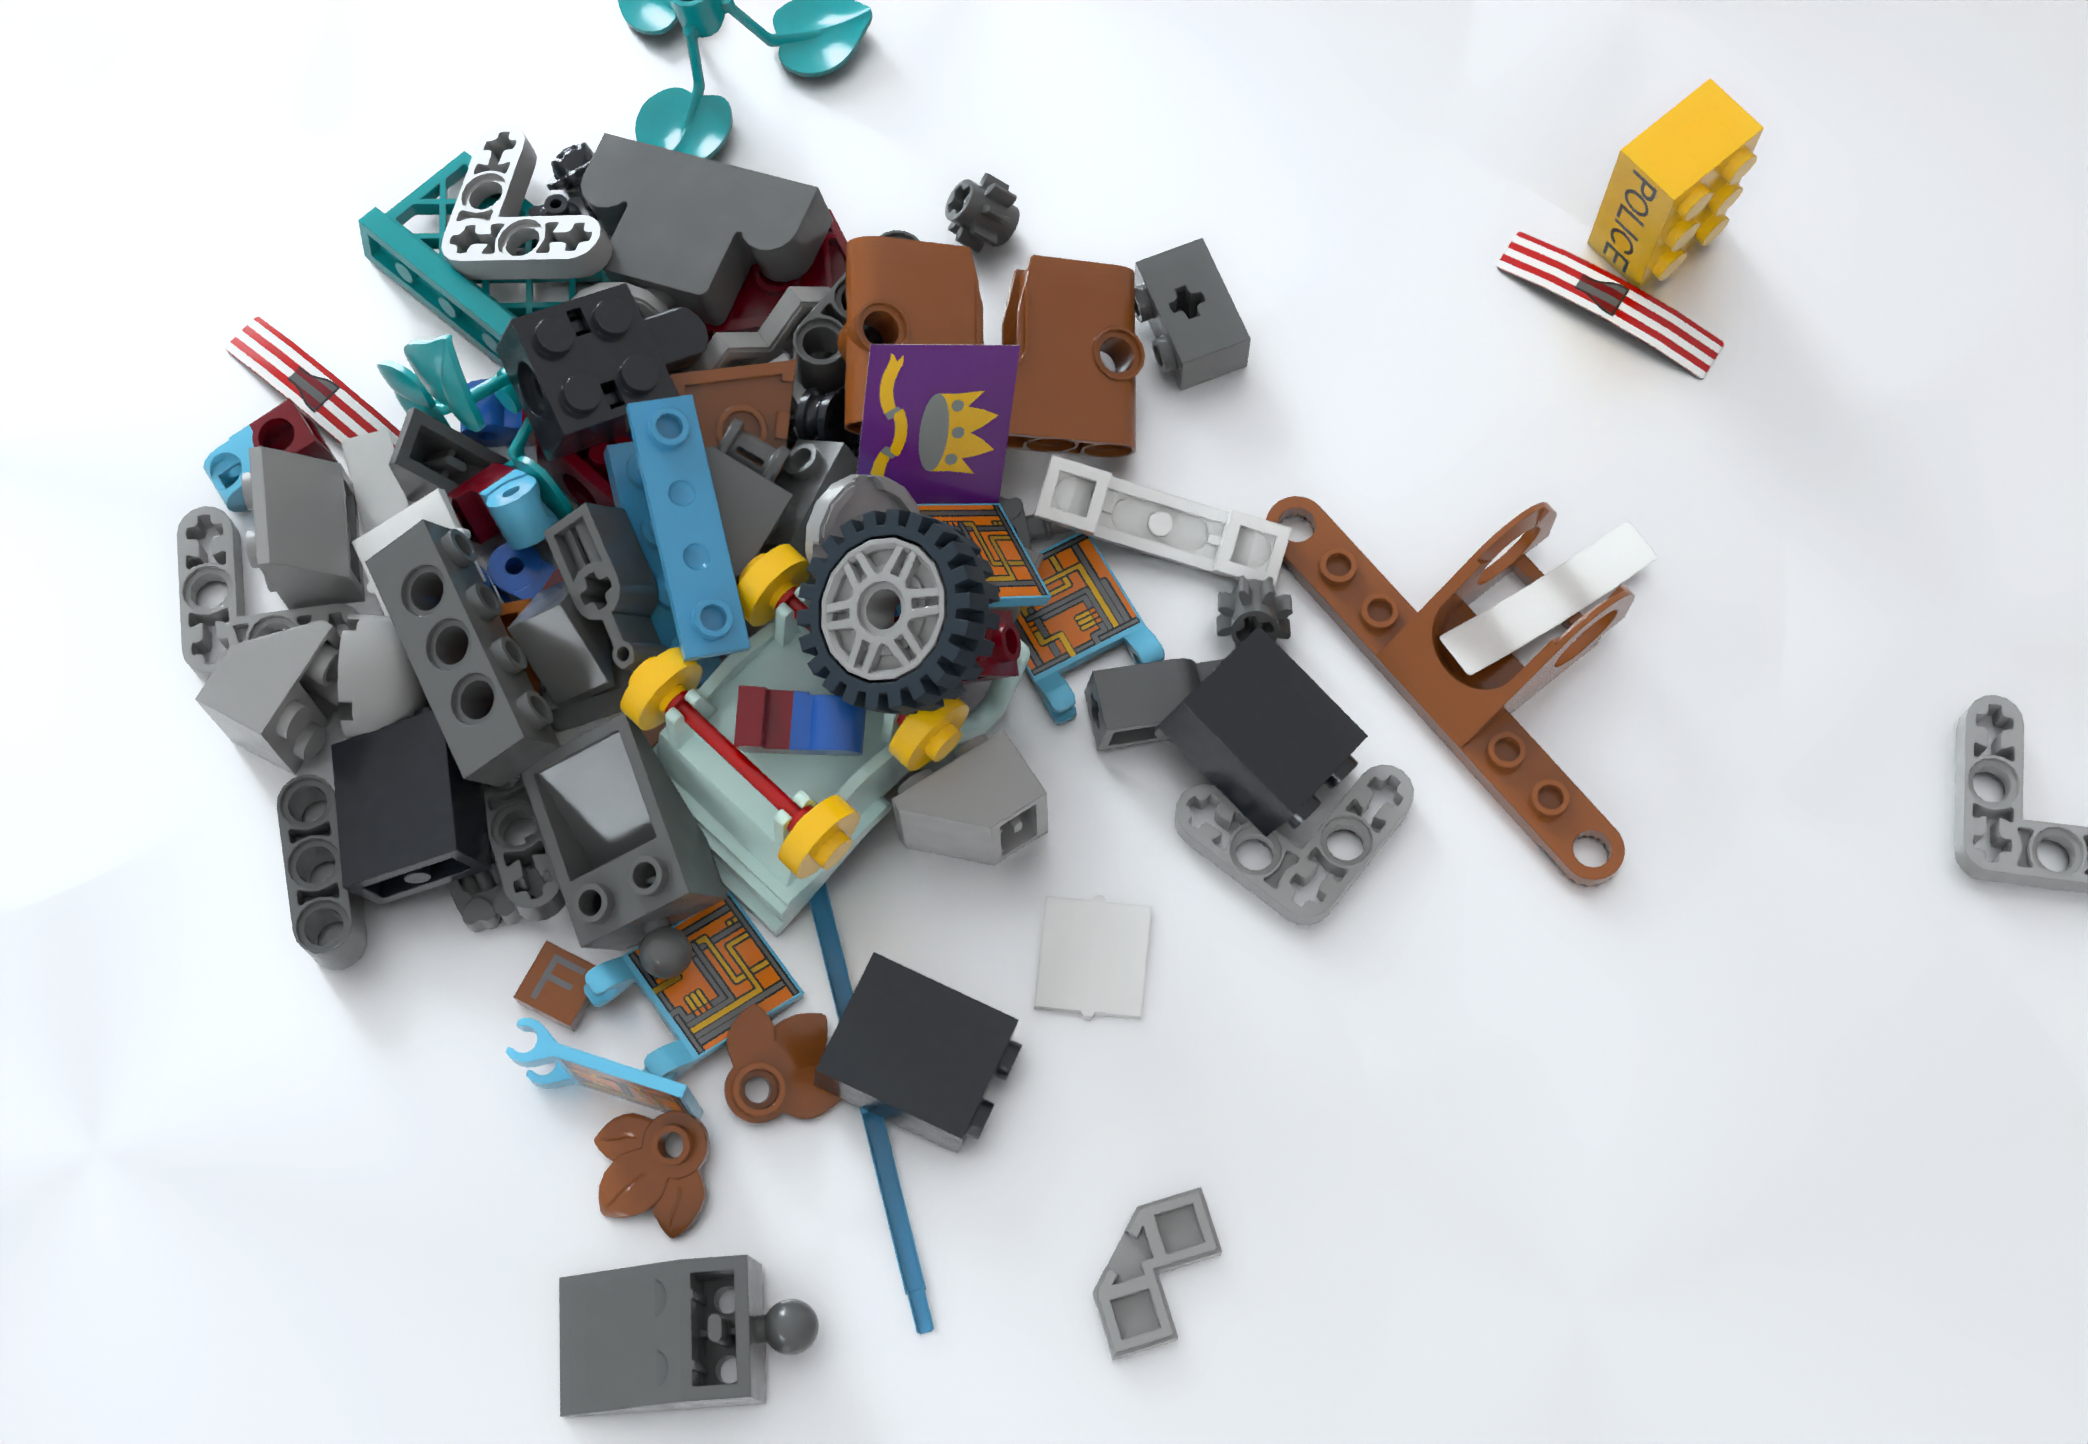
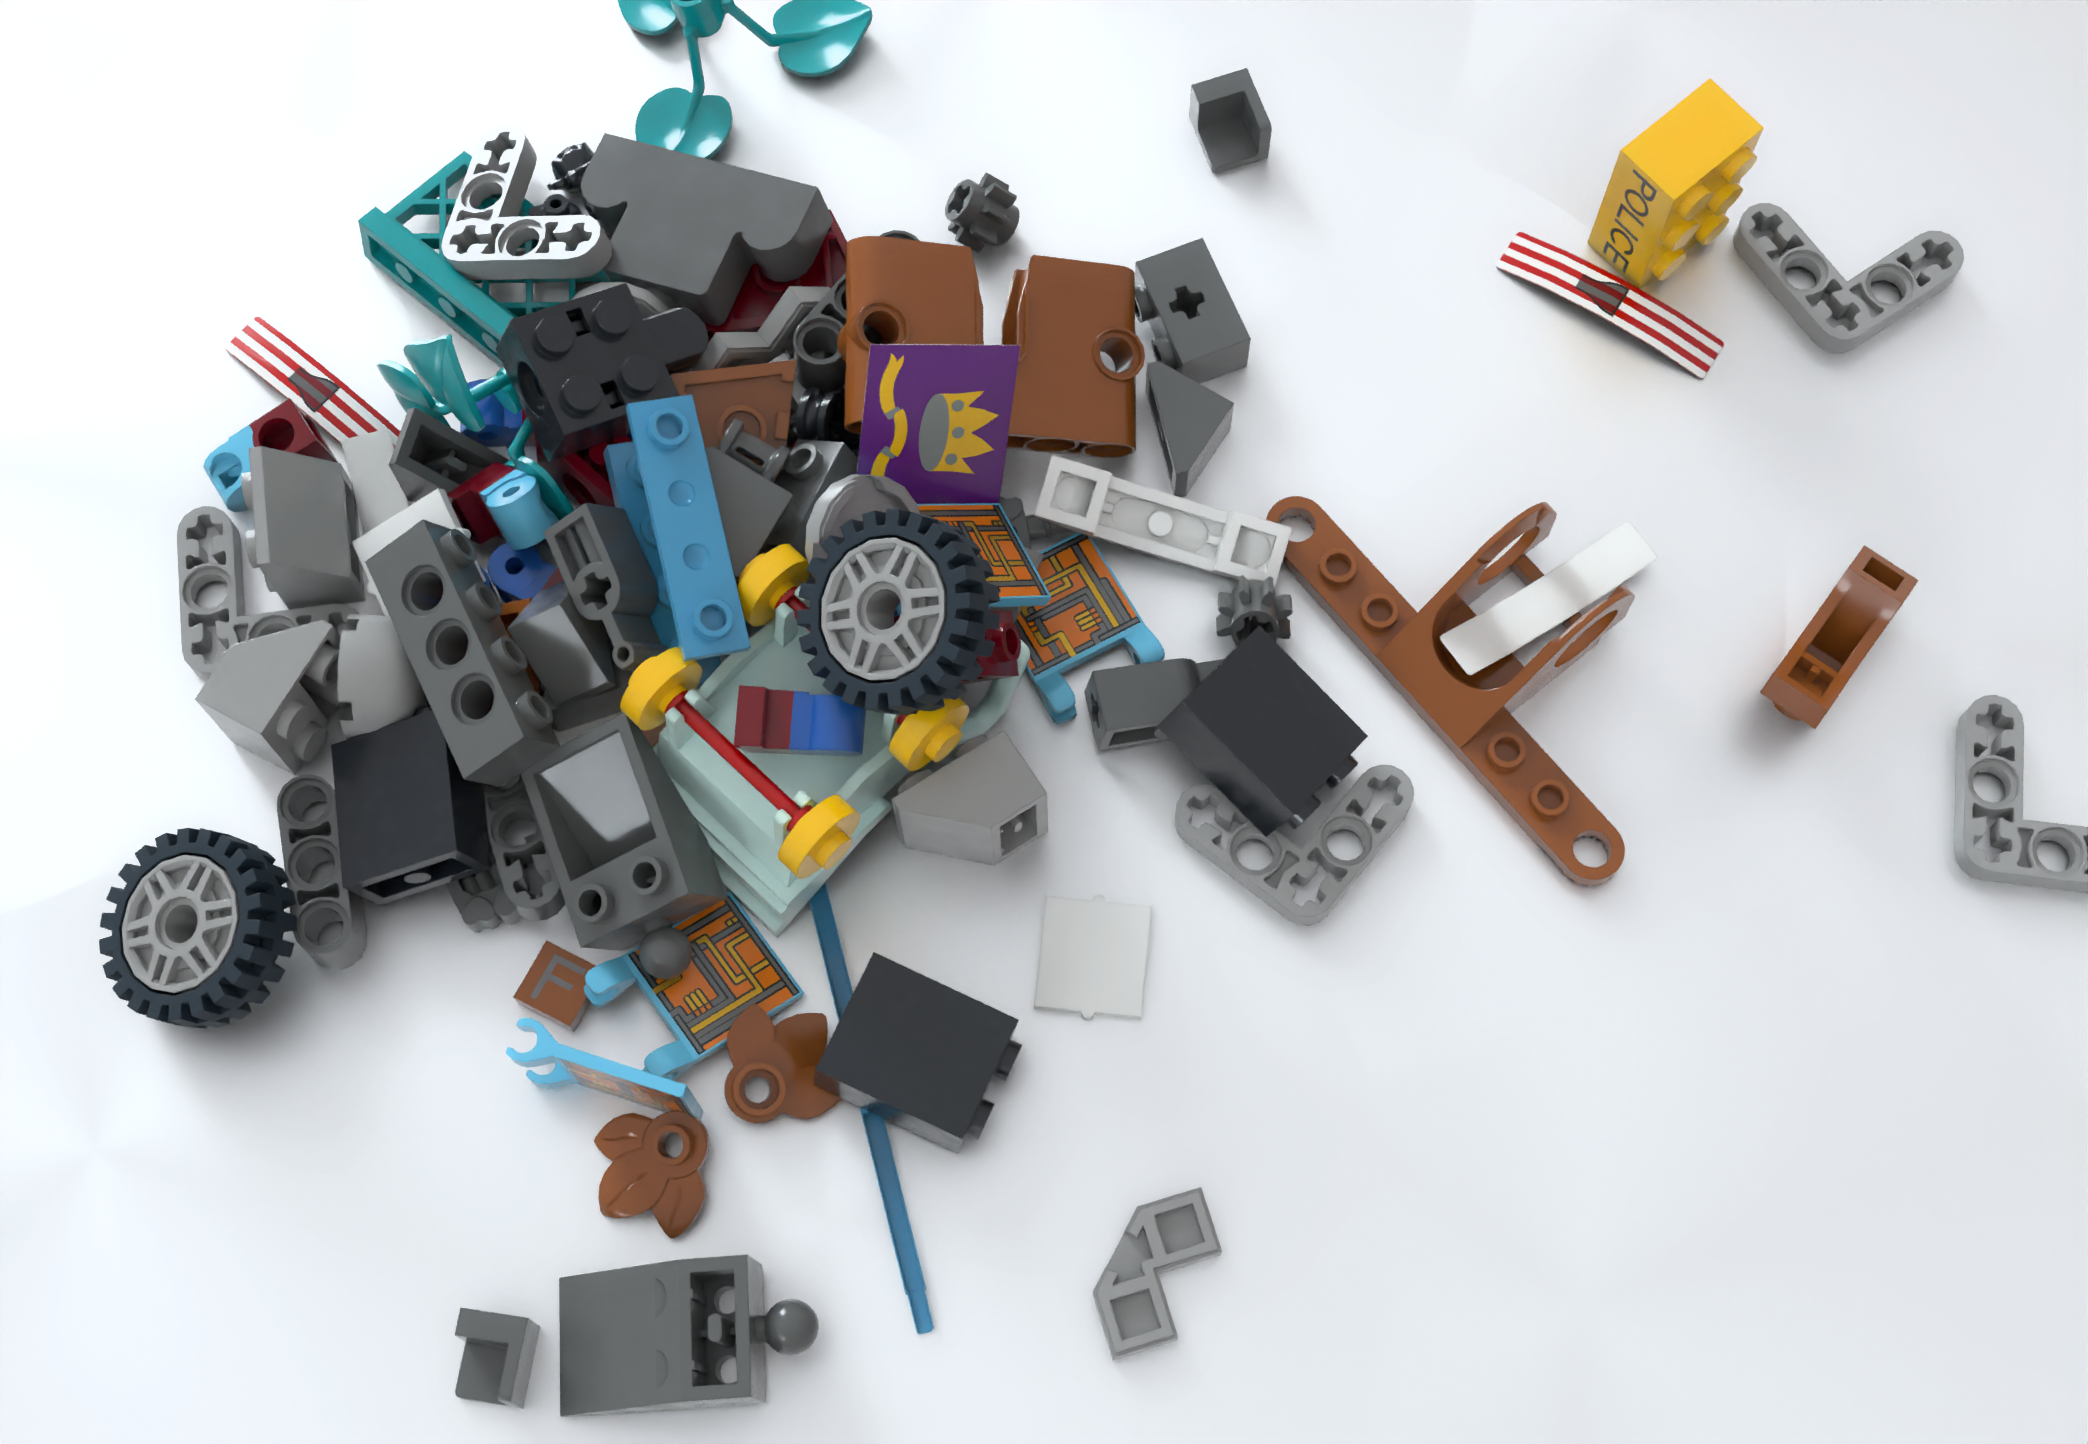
none -> wheel [99,828,297,1029]
none -> dark grey panel [455,1307,540,1409]
none -> dark grey slope [1145,361,1234,497]
none -> dark grey panel [1189,68,1272,173]
none -> light grey beam [1733,203,1964,353]
none -> dark orange arch [1760,545,1918,729]

